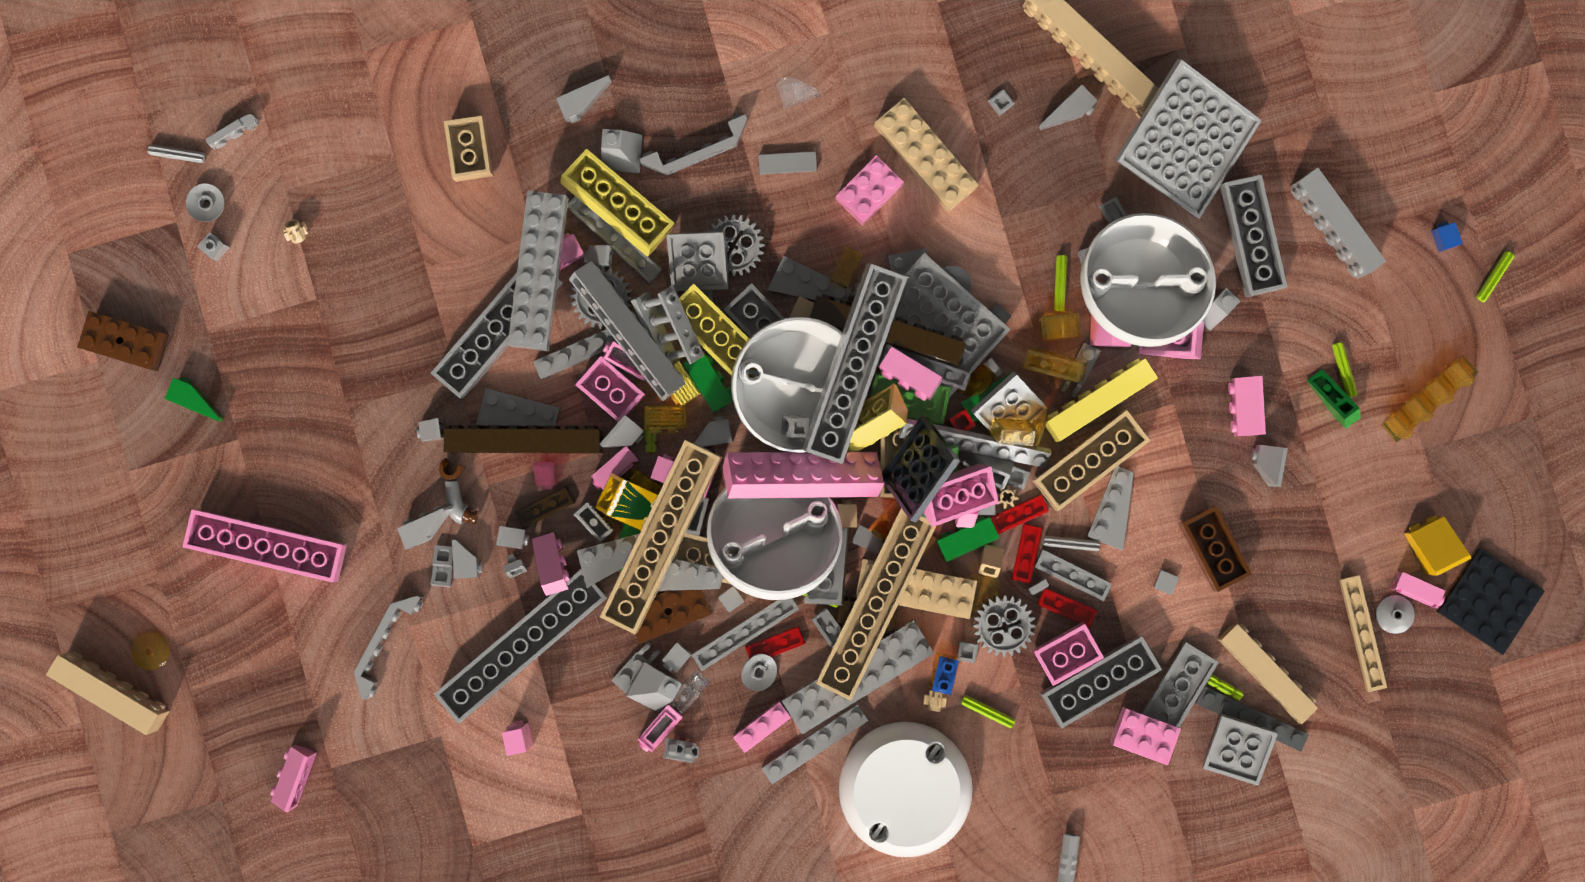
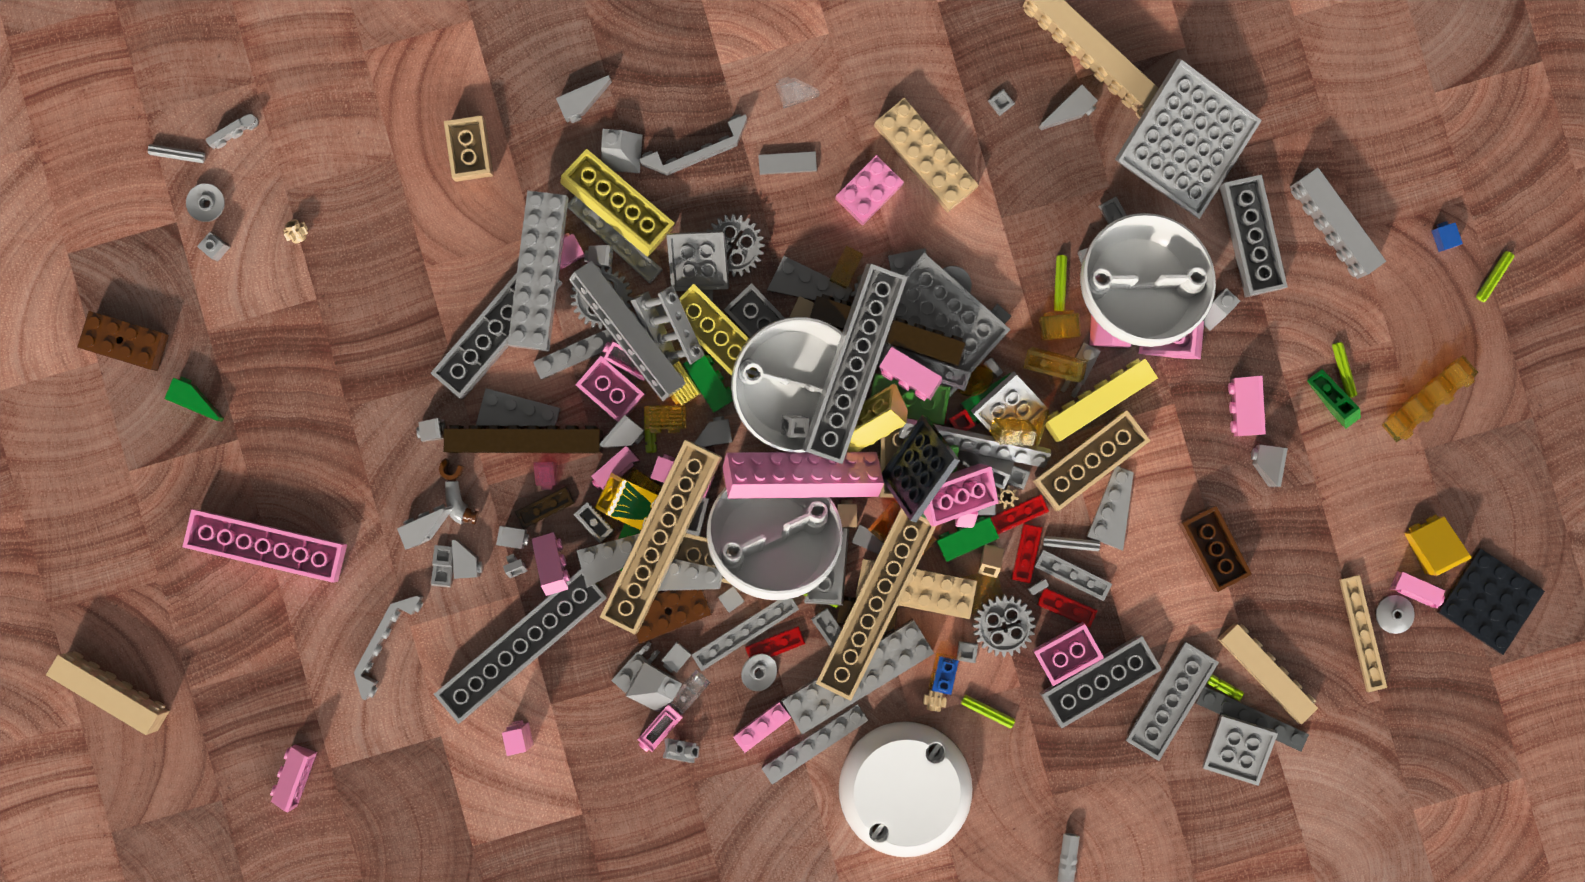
clear yellow dish [131,632,170,670] -> none
bright pink brick [1109,706,1181,765] -> none
light grey tile [1153,570,1179,595] -> none

